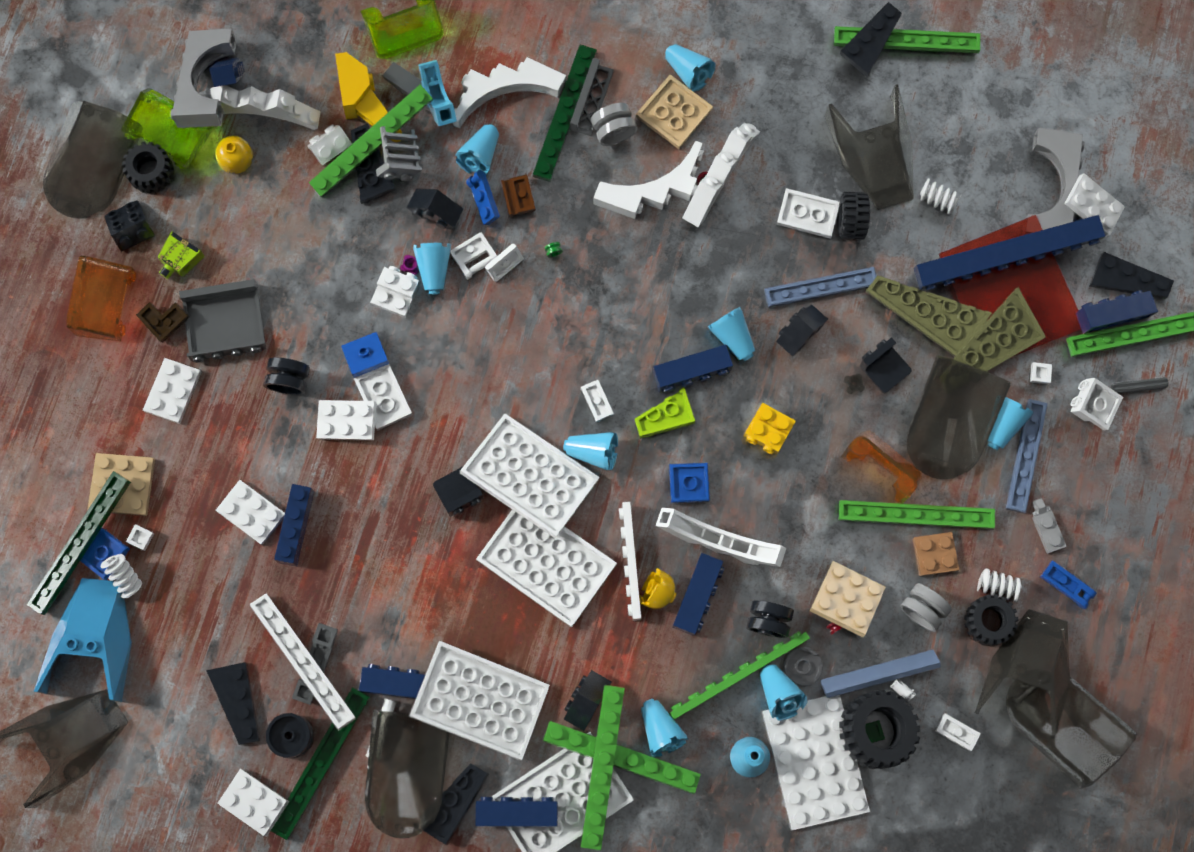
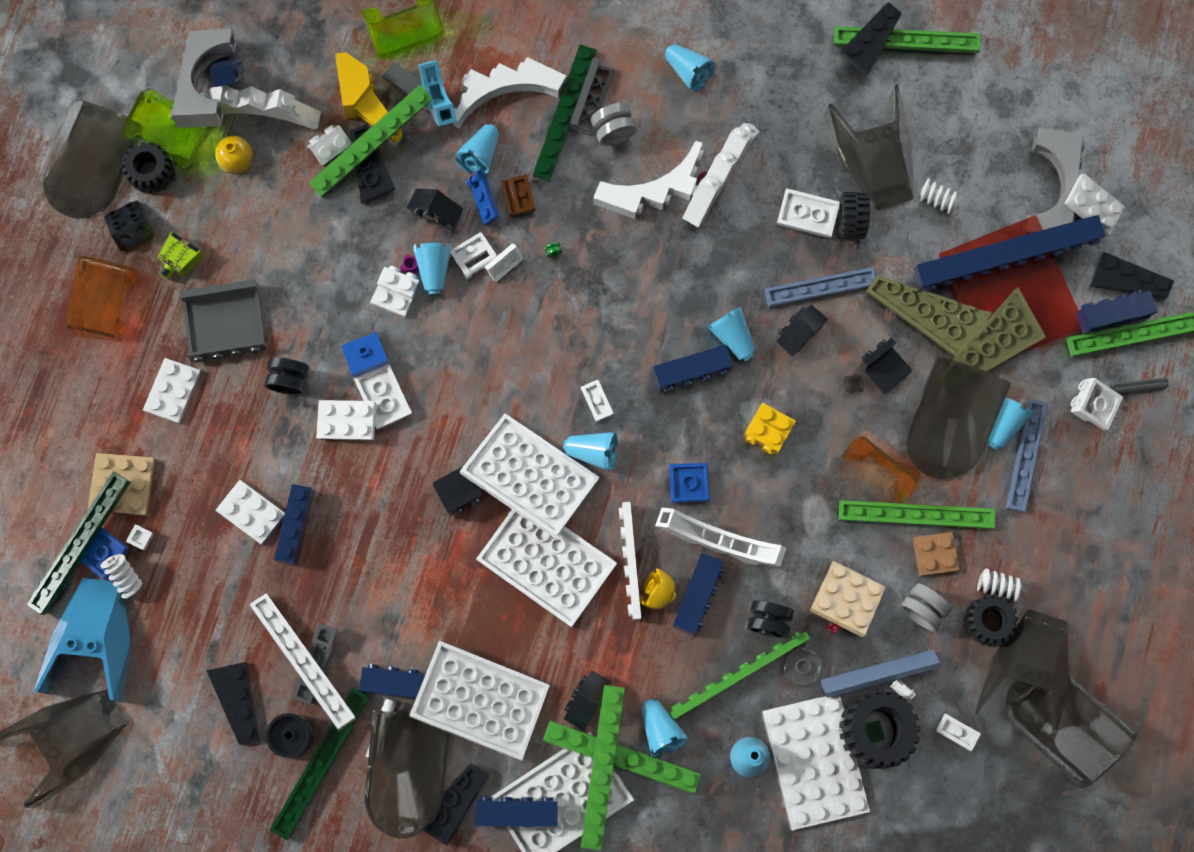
dark brown plate [136,302,190,343] -> none
white plate [217,769,289,837] -> none
light grey plate [376,126,422,181] -> none
lime wing [635,387,695,439] -> none
tan plate [636,75,713,149] -> none
medium azure cone [760,664,808,721] -> none
white plate [1030,362,1052,385] -> none
light grey hinge [1032,498,1067,554] -> none
blue plate [1040,560,1097,610] -> none

